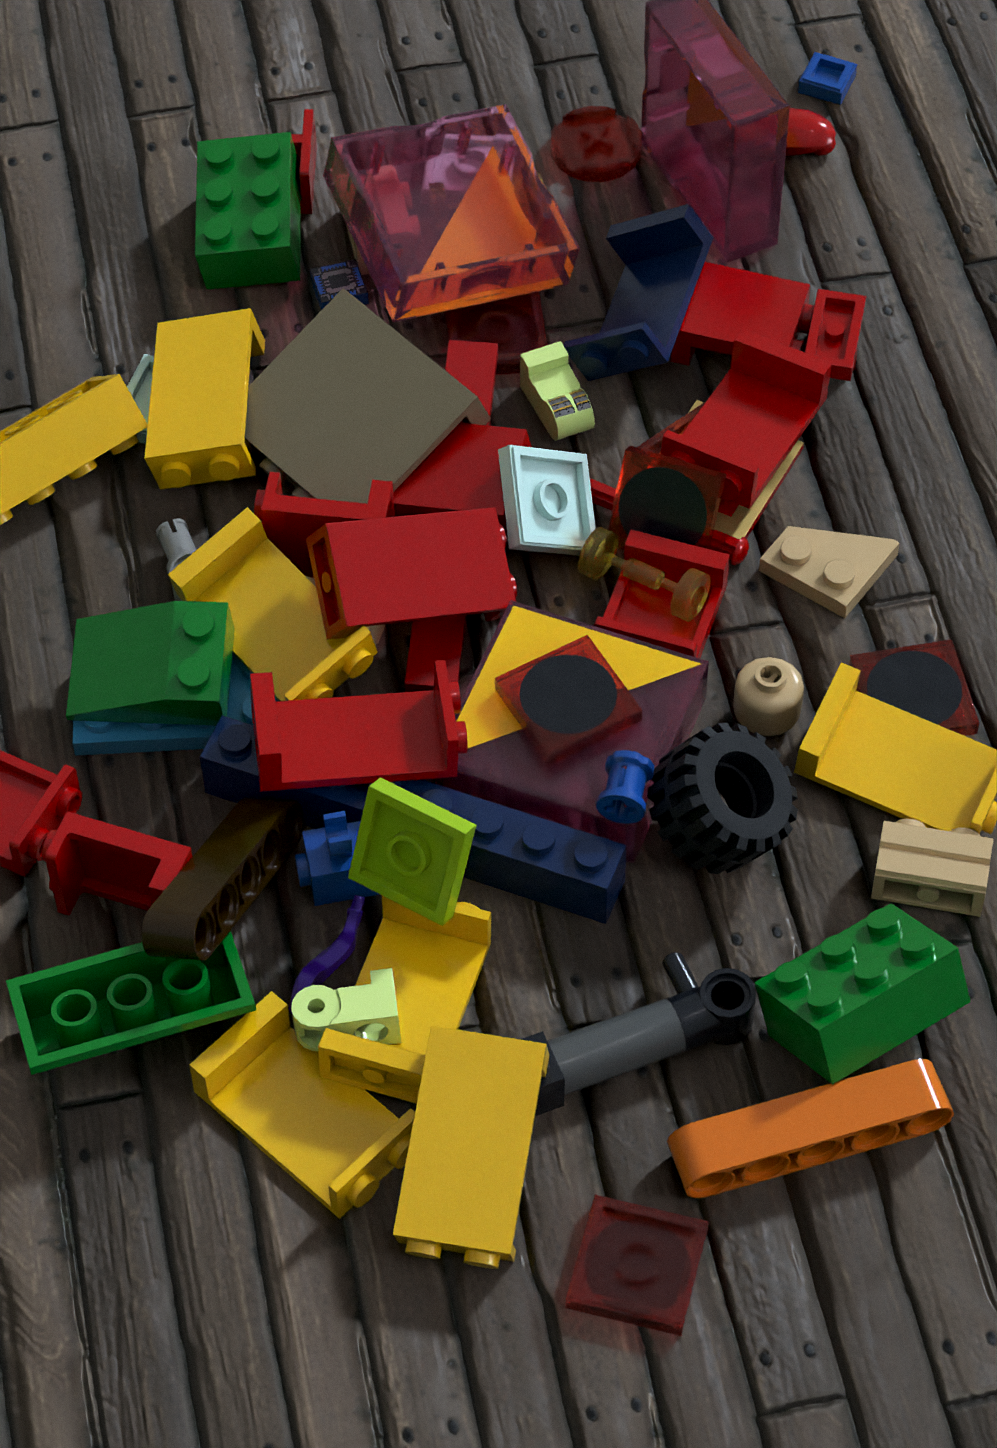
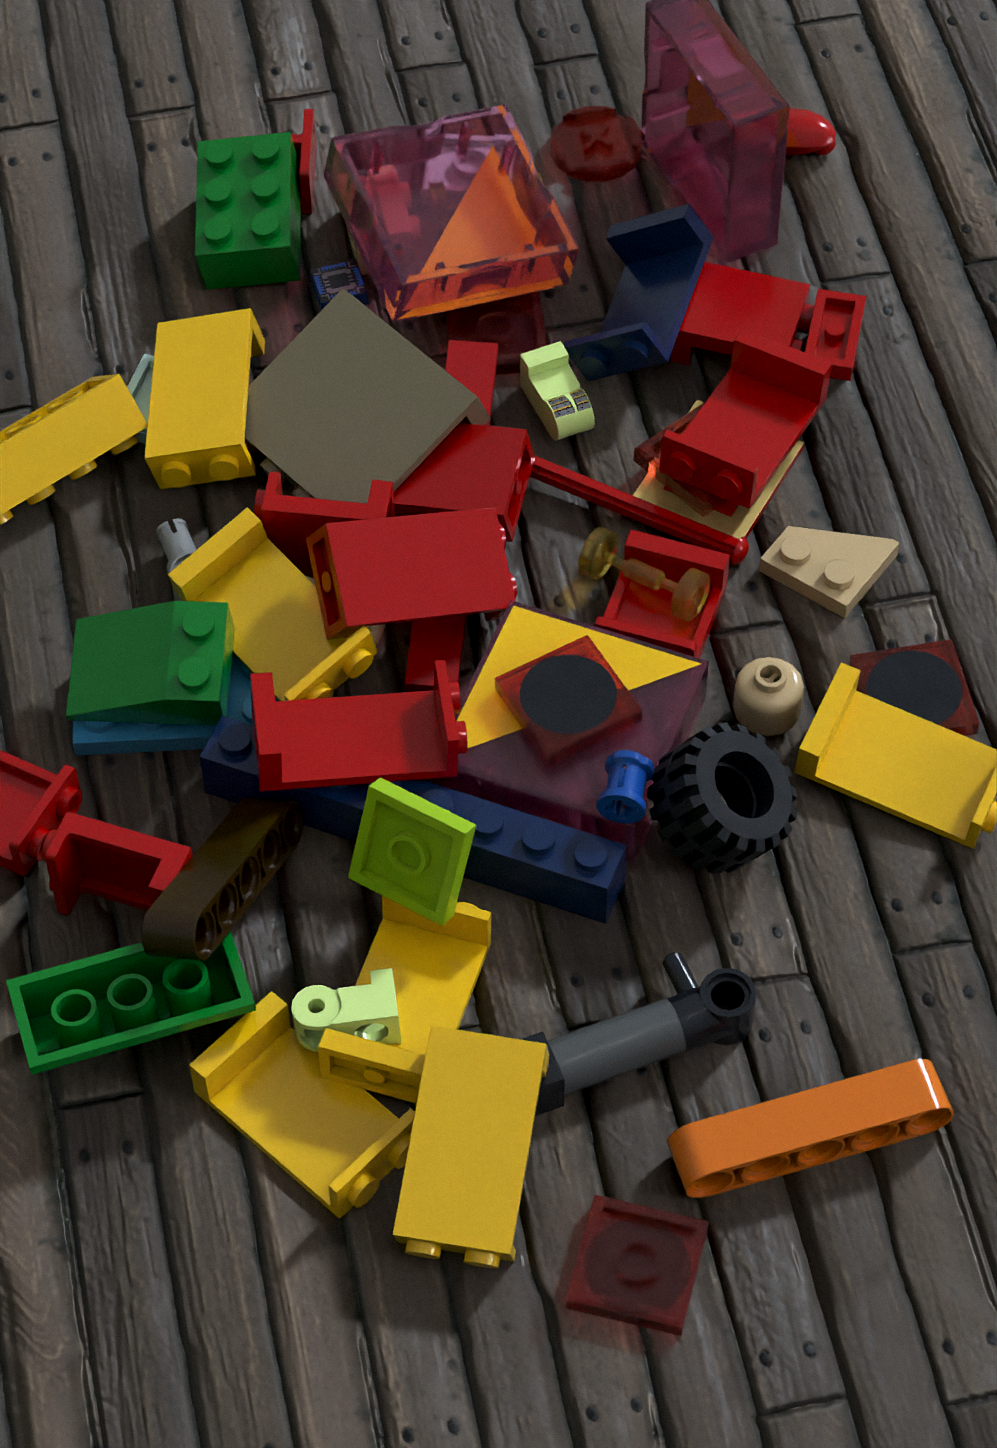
dark purple hair [289,895,365,1014] -> none
blue brick [294,811,378,906] -> none
light aqua tile [498,445,598,556] -> none
black tile [605,445,727,550] -> none
green brick [754,903,971,1085] -> none
blue tile [798,52,857,105] -> none
tan brick [871,819,993,917] -> none

